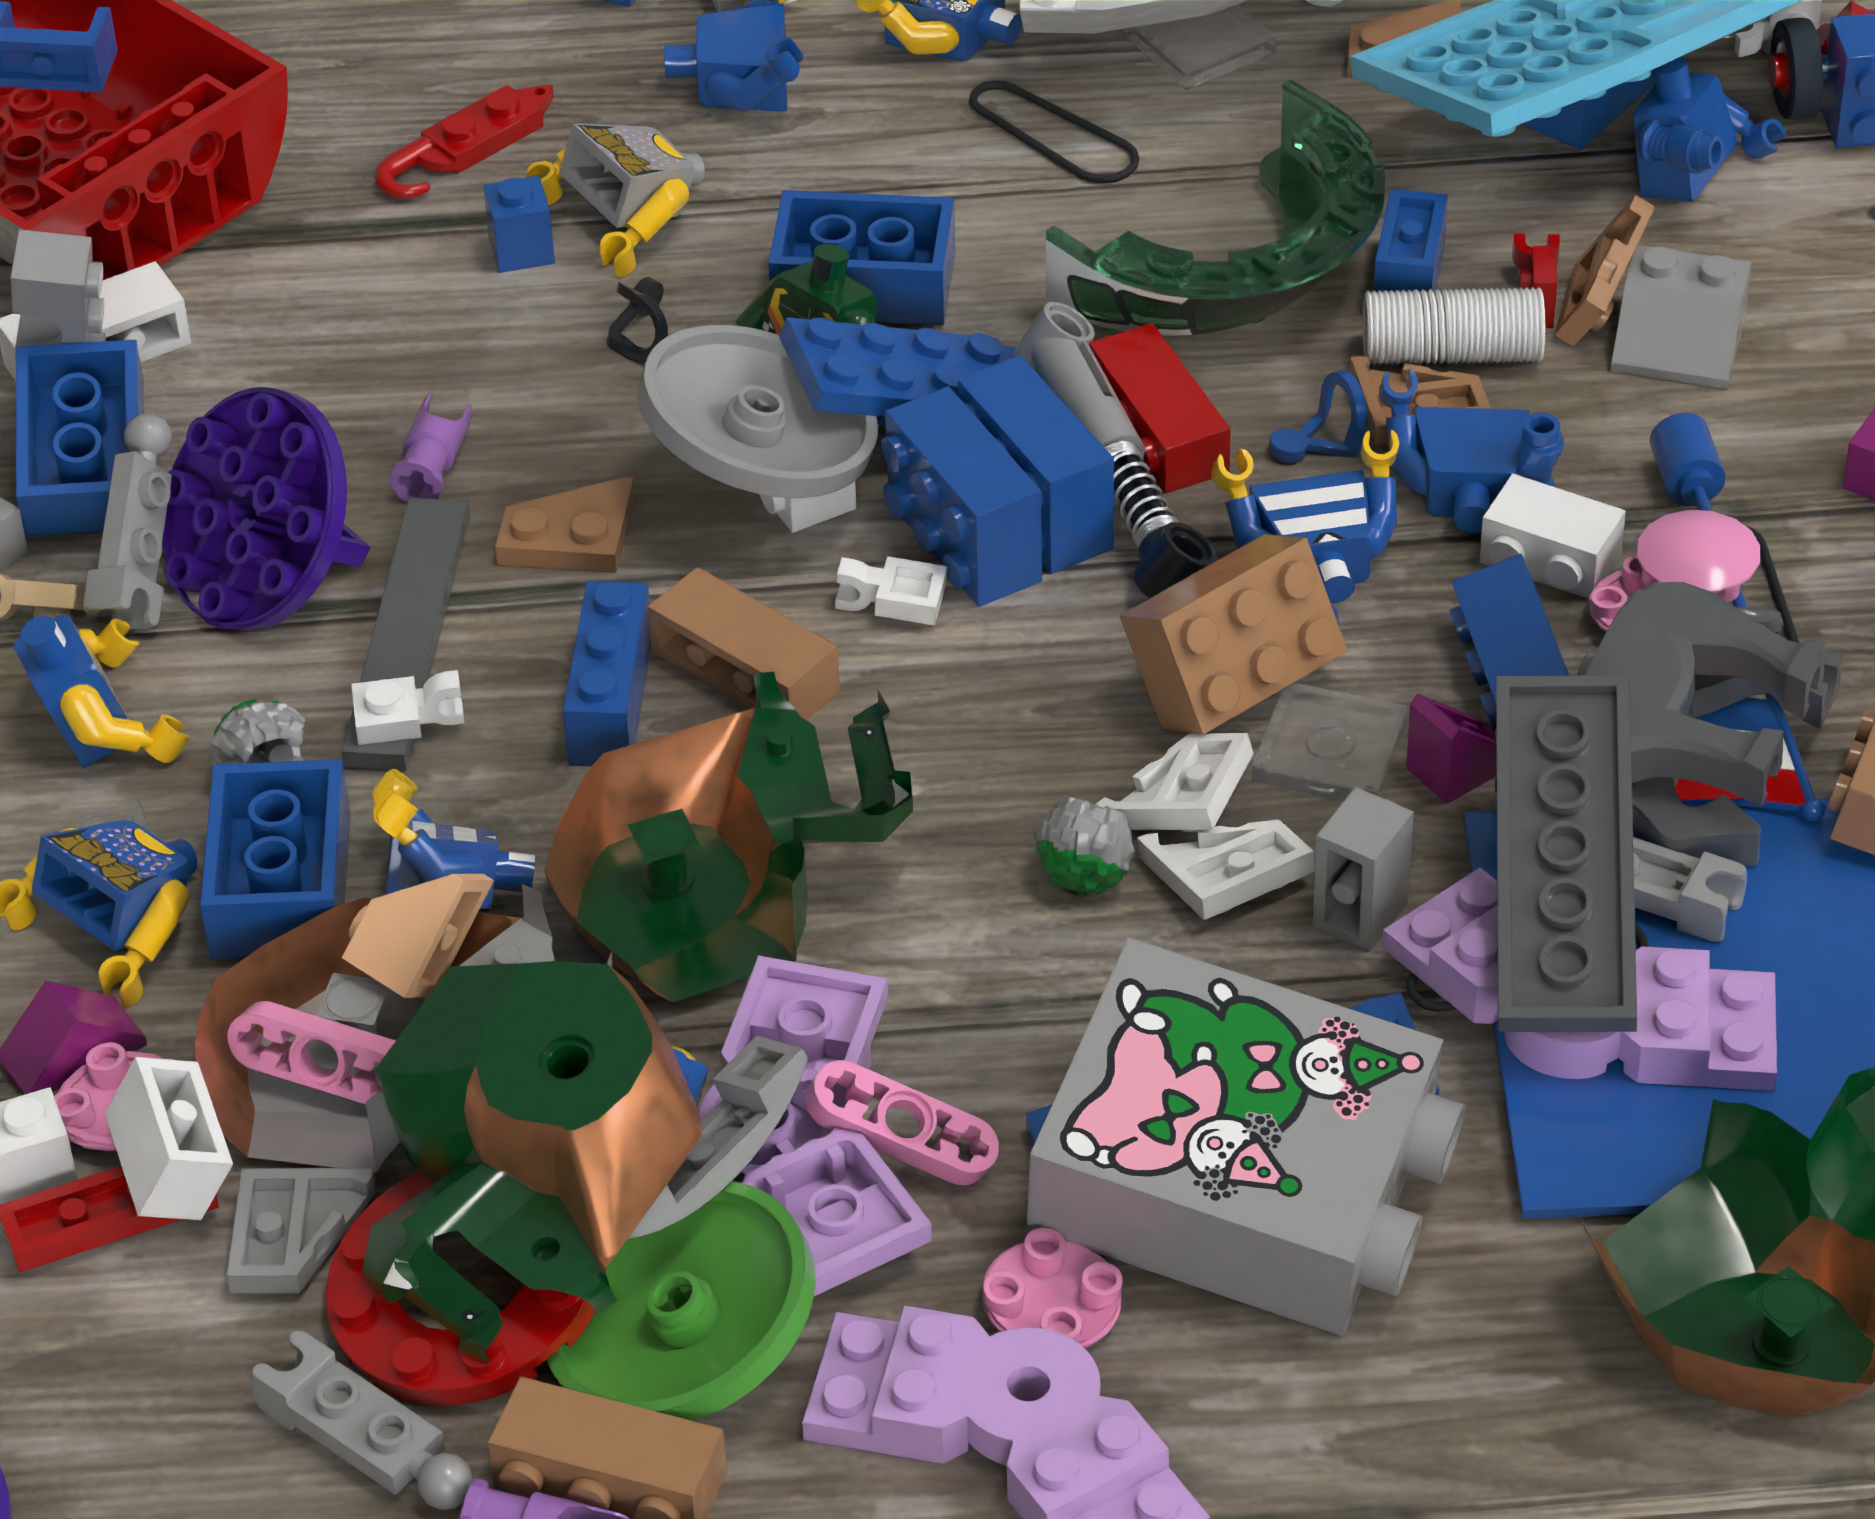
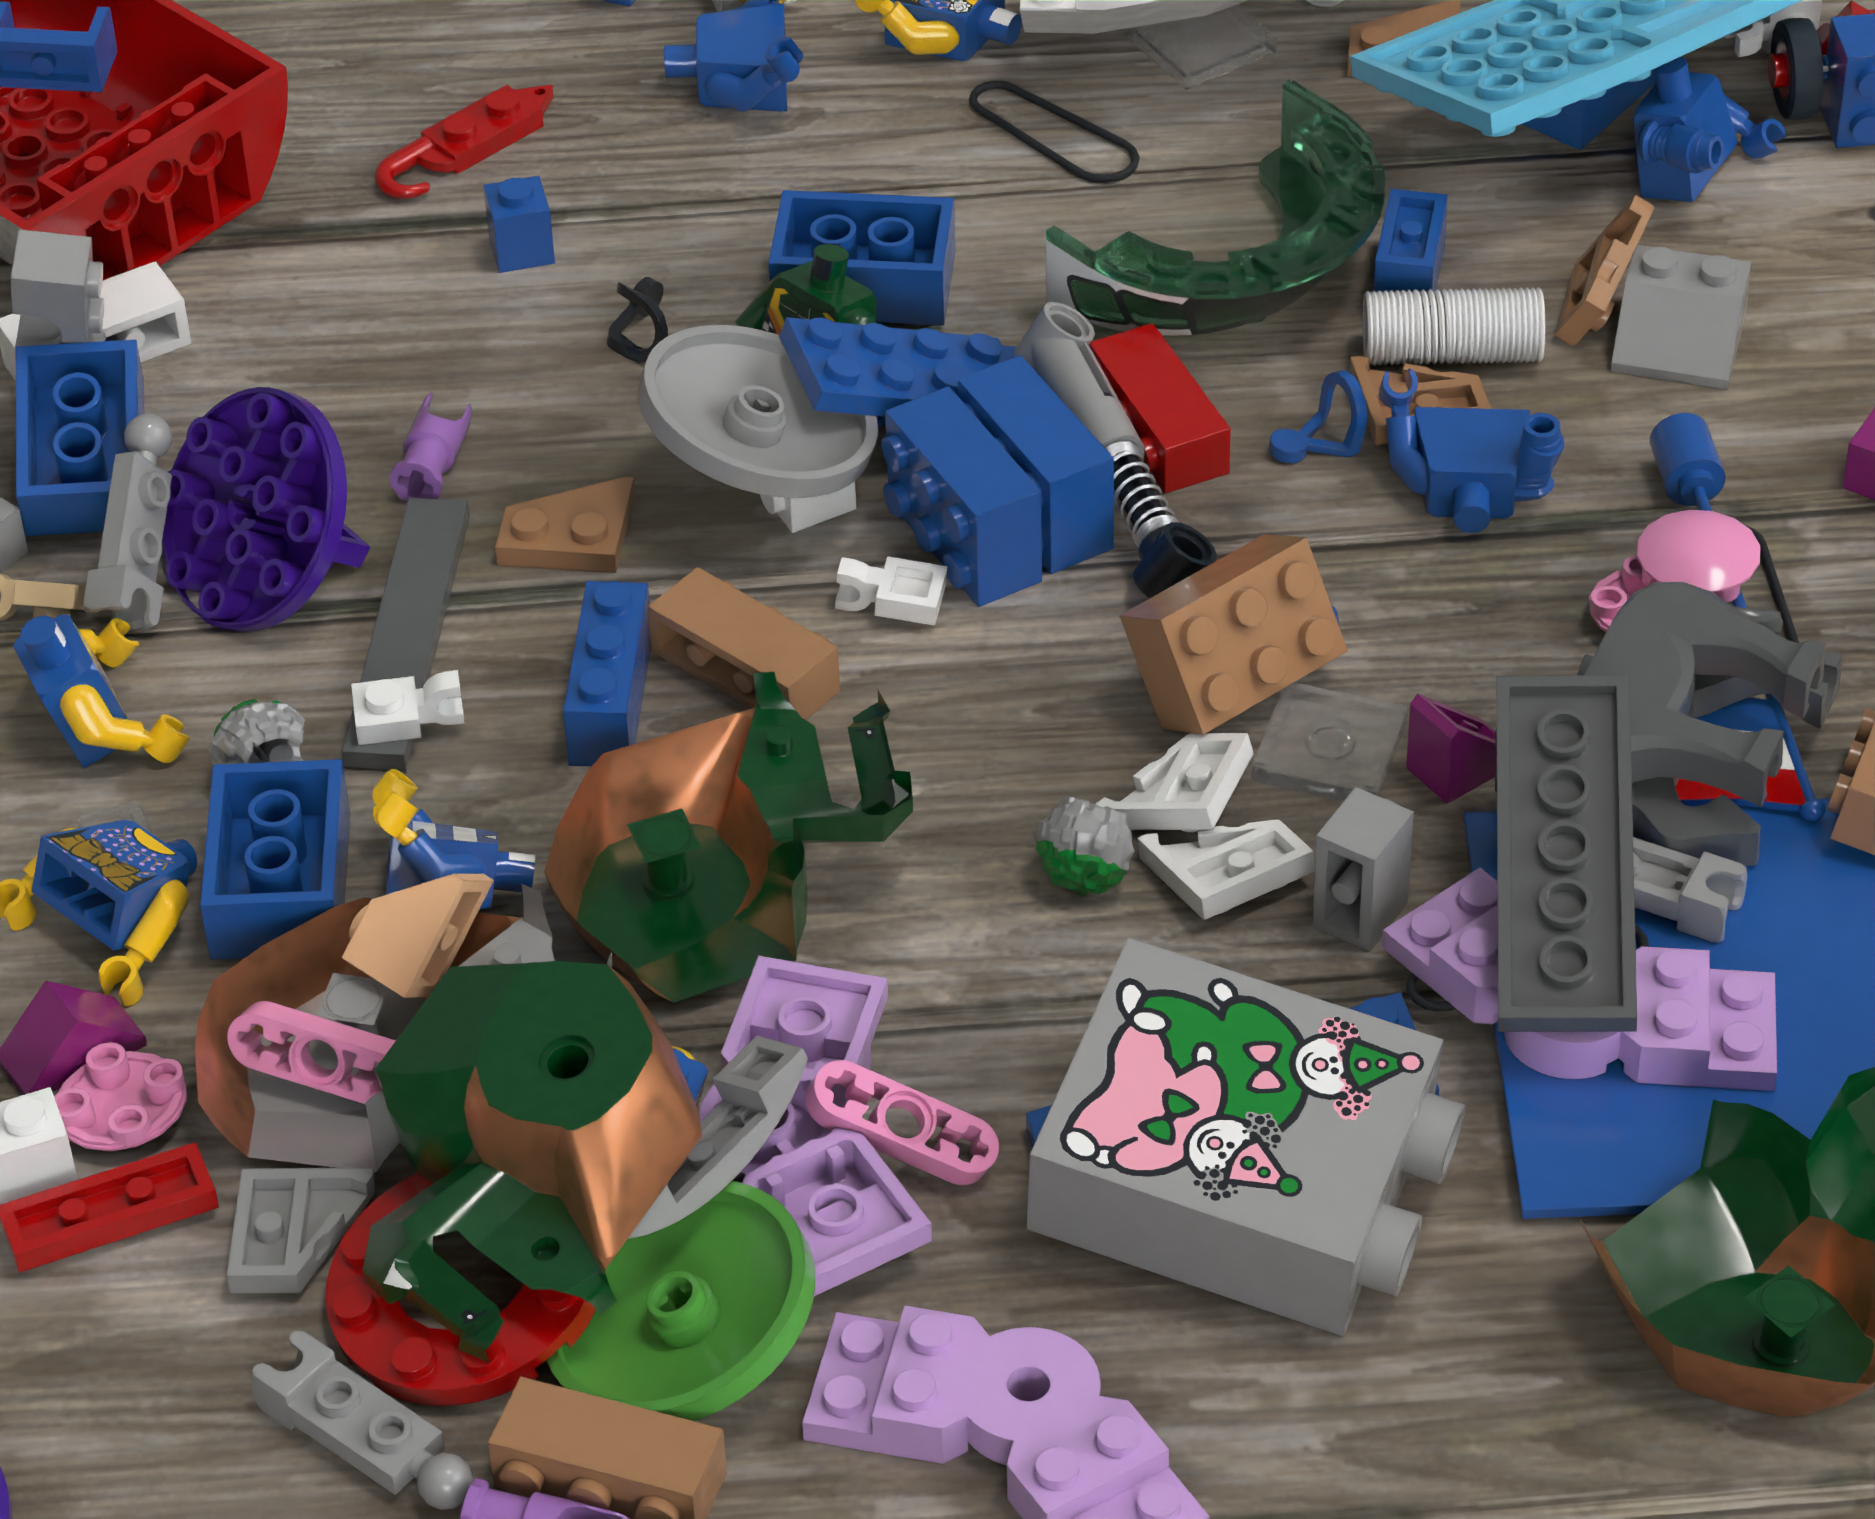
white brick [104,1057,233,1220] -> none
torso [525,124,705,278] -> none
bright pink dish [981,1228,1123,1348] -> none
blue torso [1211,430,1399,603] -> none
blue brick [1449,554,1569,730] -> none
white brick [1479,473,1626,599] -> none
red plate [1512,233,1560,328] -> none

